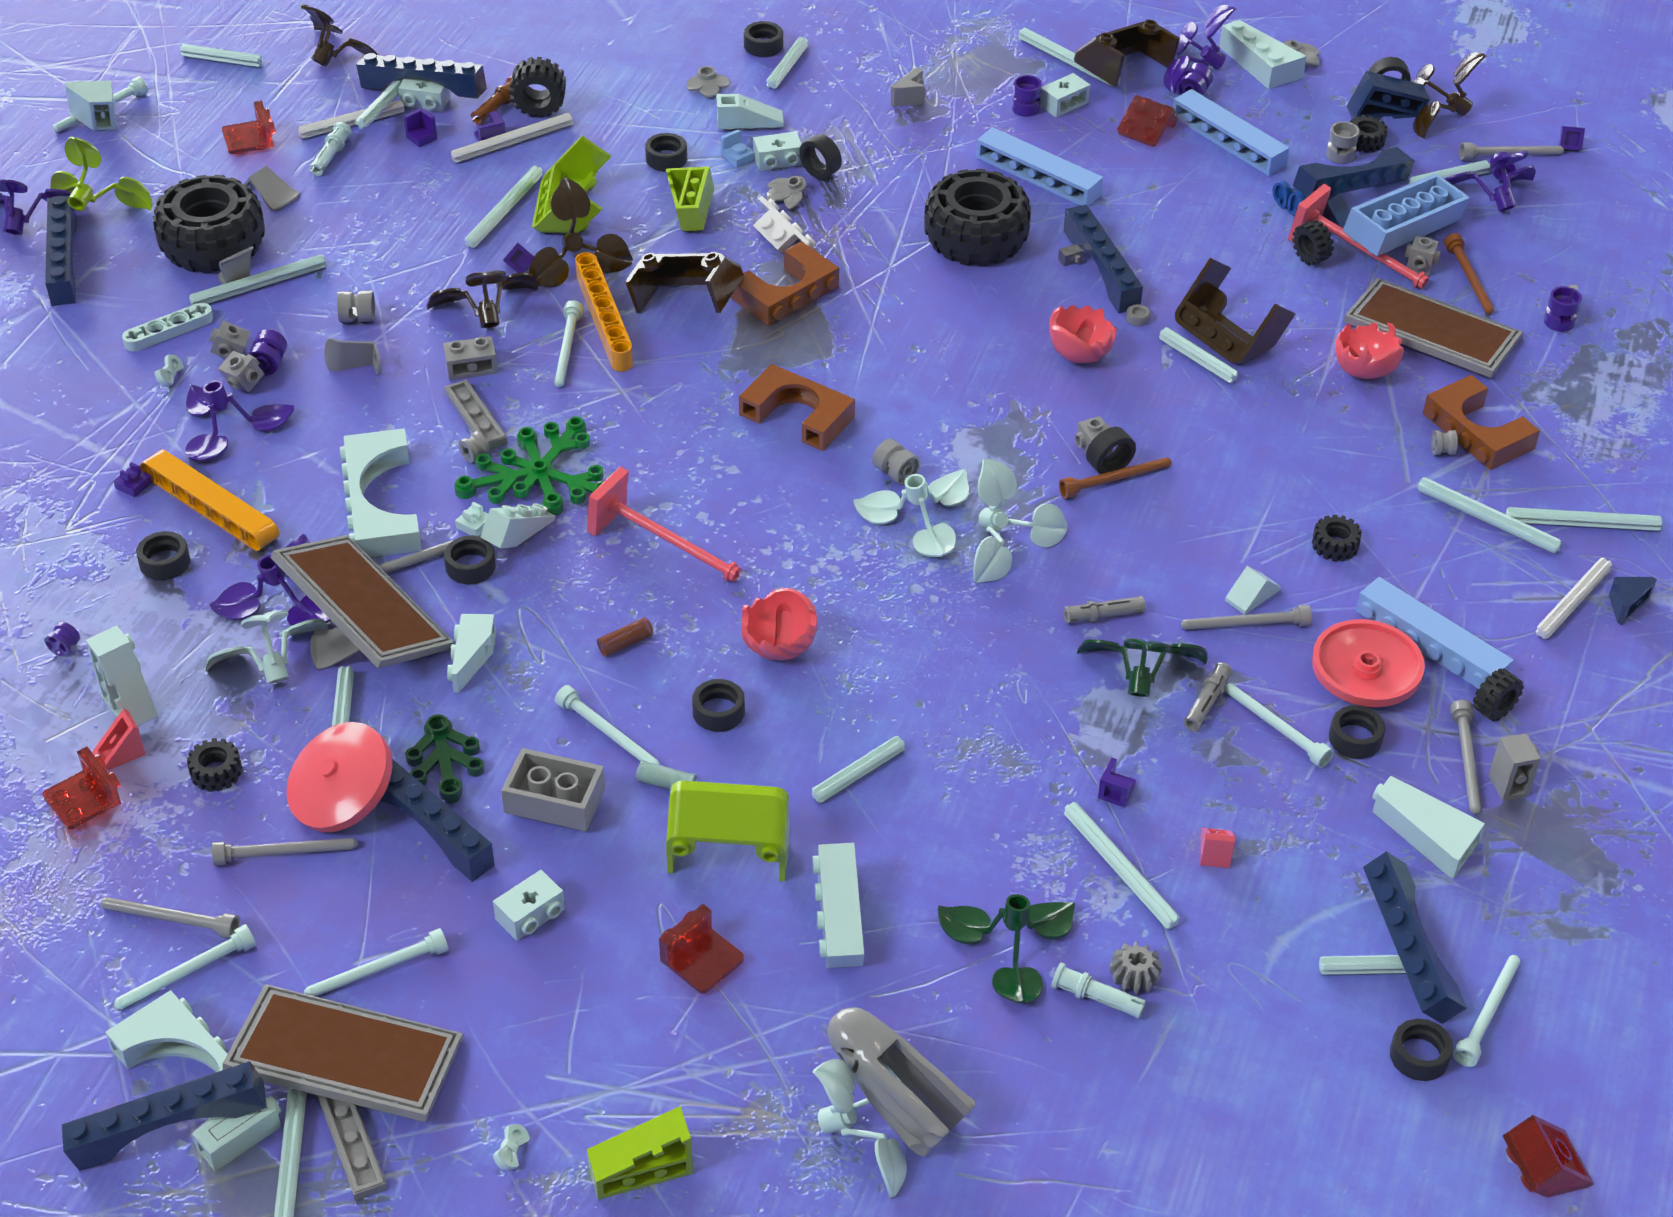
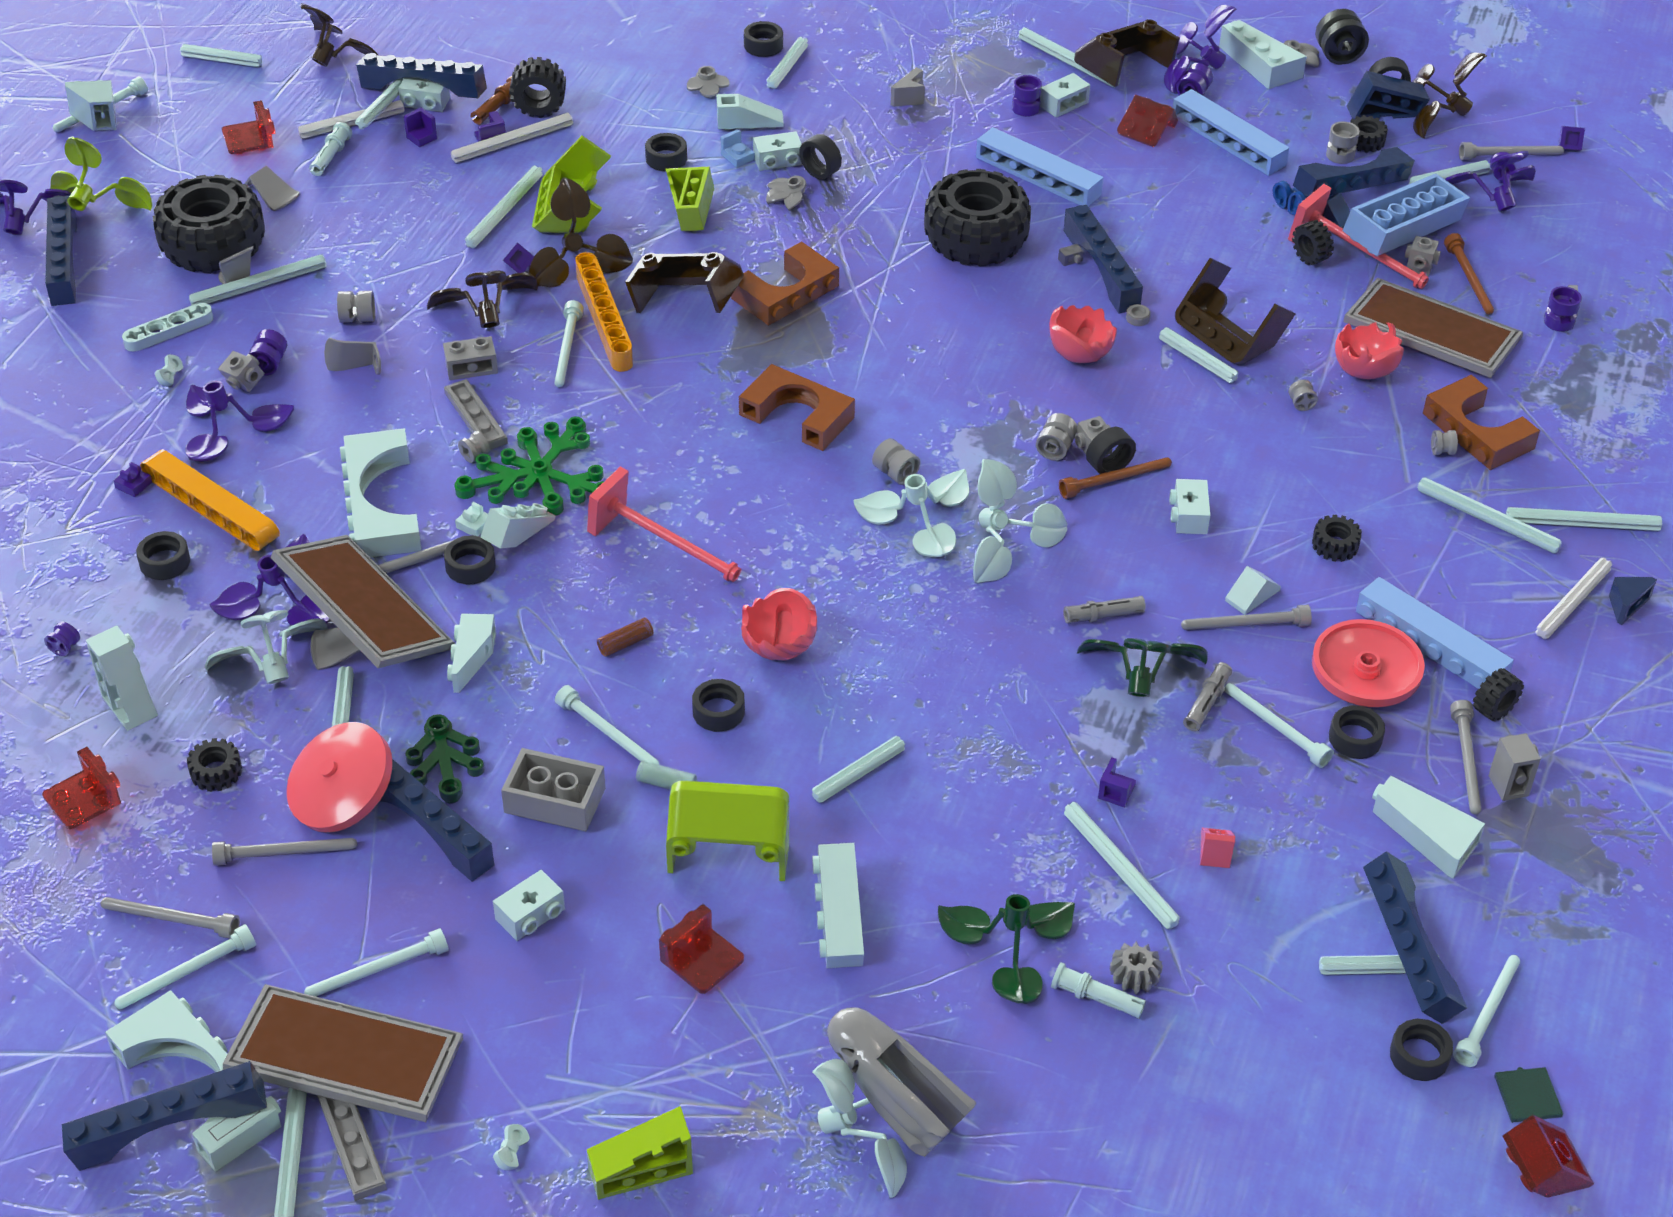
coral slope [93,709,146,771] -> none
light grey brick [209,320,250,359] -> none
white bracket [753,195,819,254] -> none
none -> light grey wheel [1036,413,1077,460]
none -> light aqua brick [1169,479,1210,534]
none -> light grey wheel [1288,380,1318,411]
none -> pearl dark grey wheel [1315,9,1369,65]
none -> piece [1494,1067,1563,1123]

